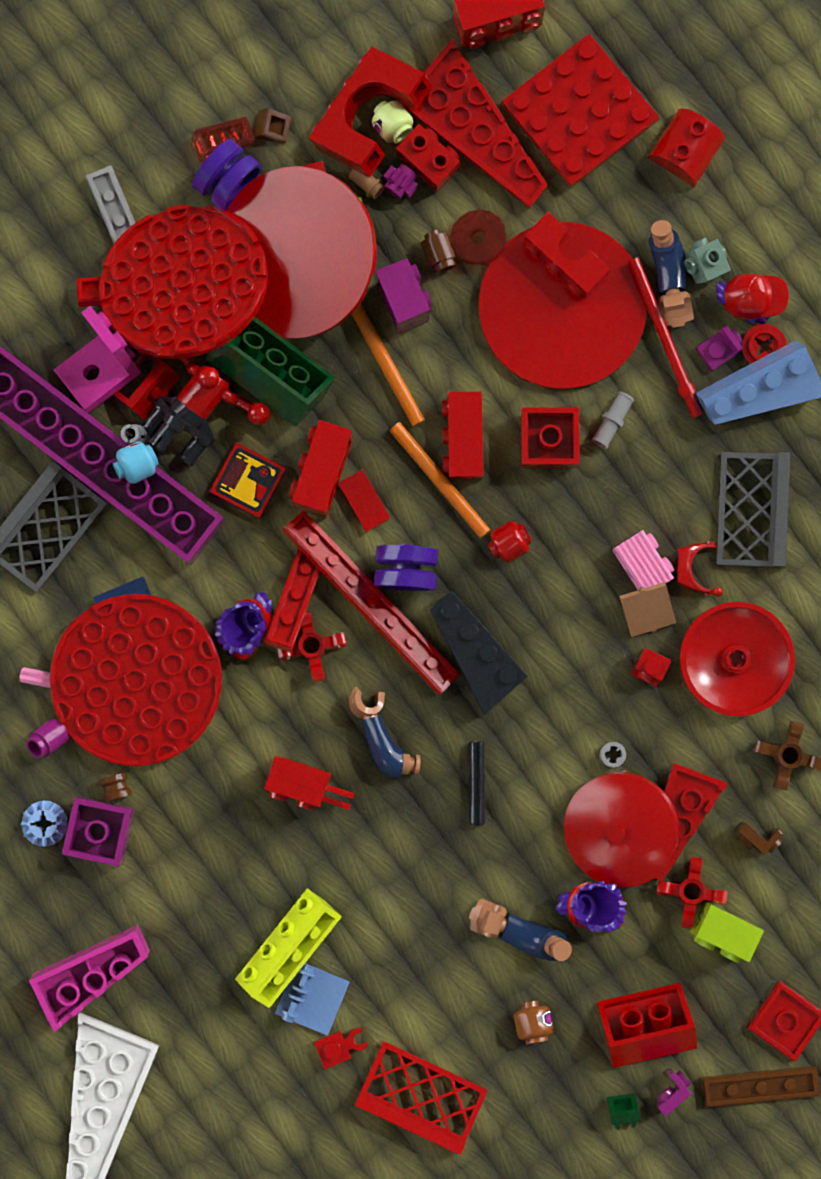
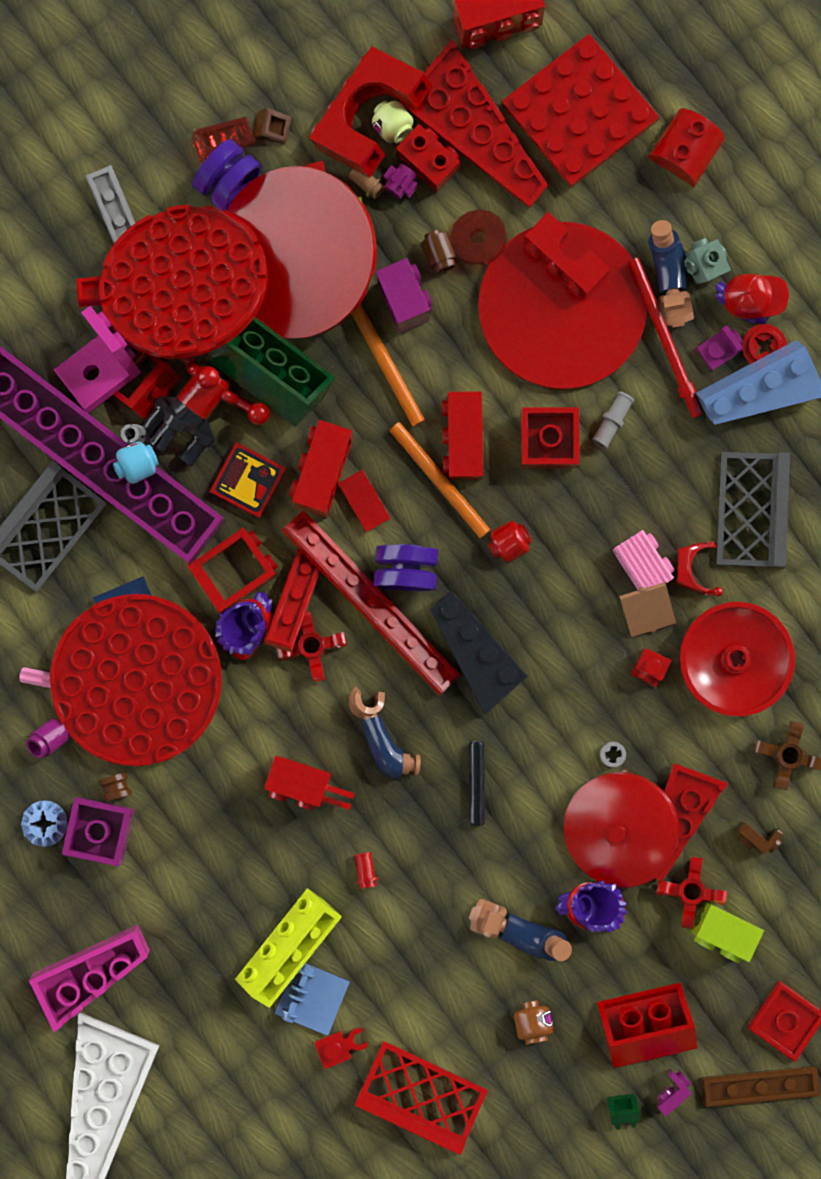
none -> red window [187,527,278,614]
none -> red pin [354,852,379,889]

